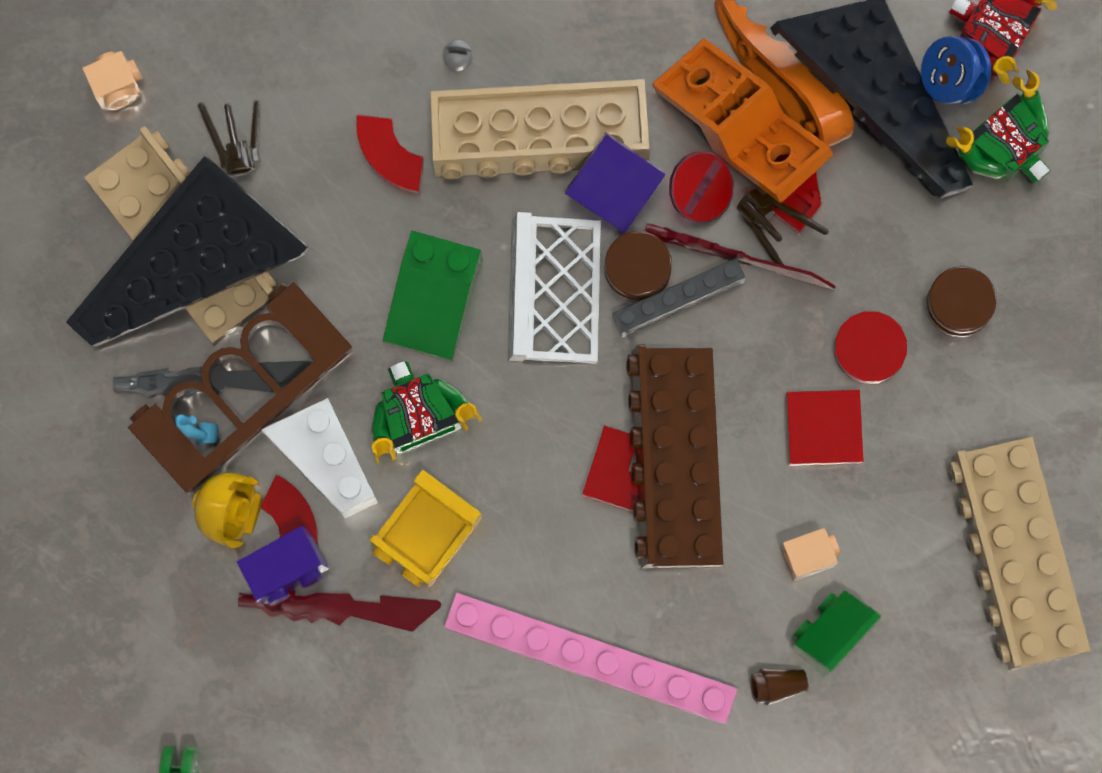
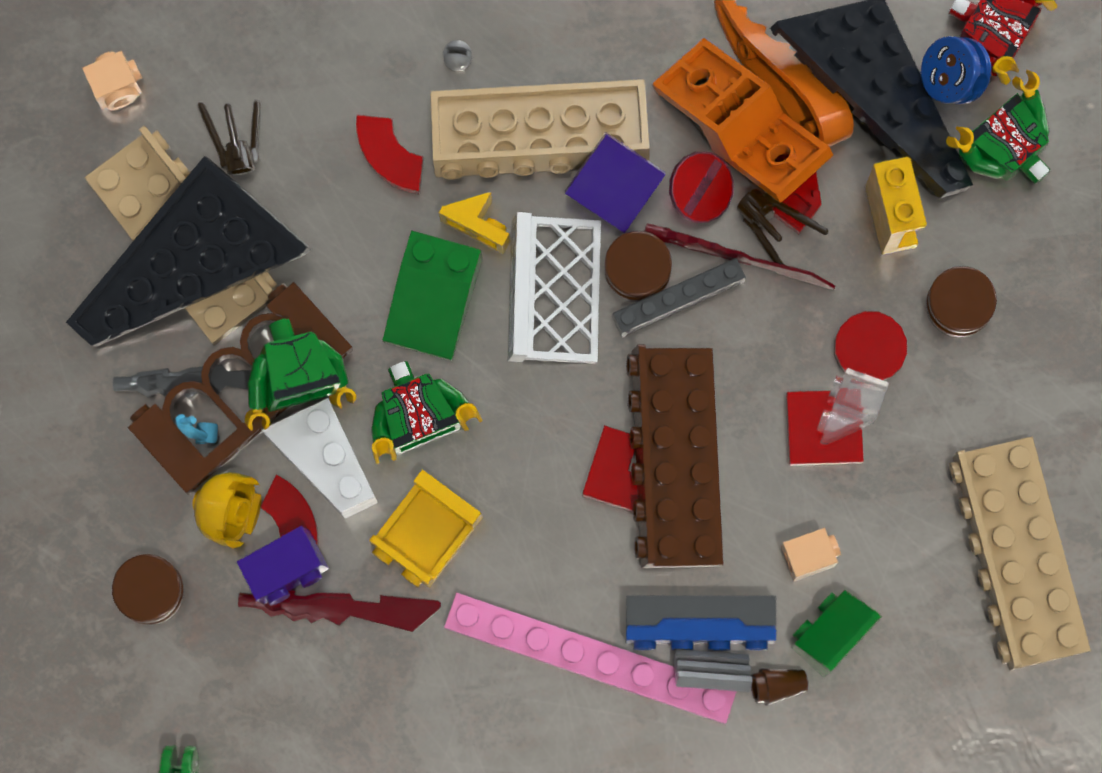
none -> reddish brown head [112,554,184,625]
none -> green torso [244,318,356,431]
none -> yellow slope [439,192,510,254]
none -> piece [626,595,776,651]
none -> light grey tile [674,649,752,692]
none -> clear slope [817,368,889,445]
none -> yellow panel [865,157,927,255]

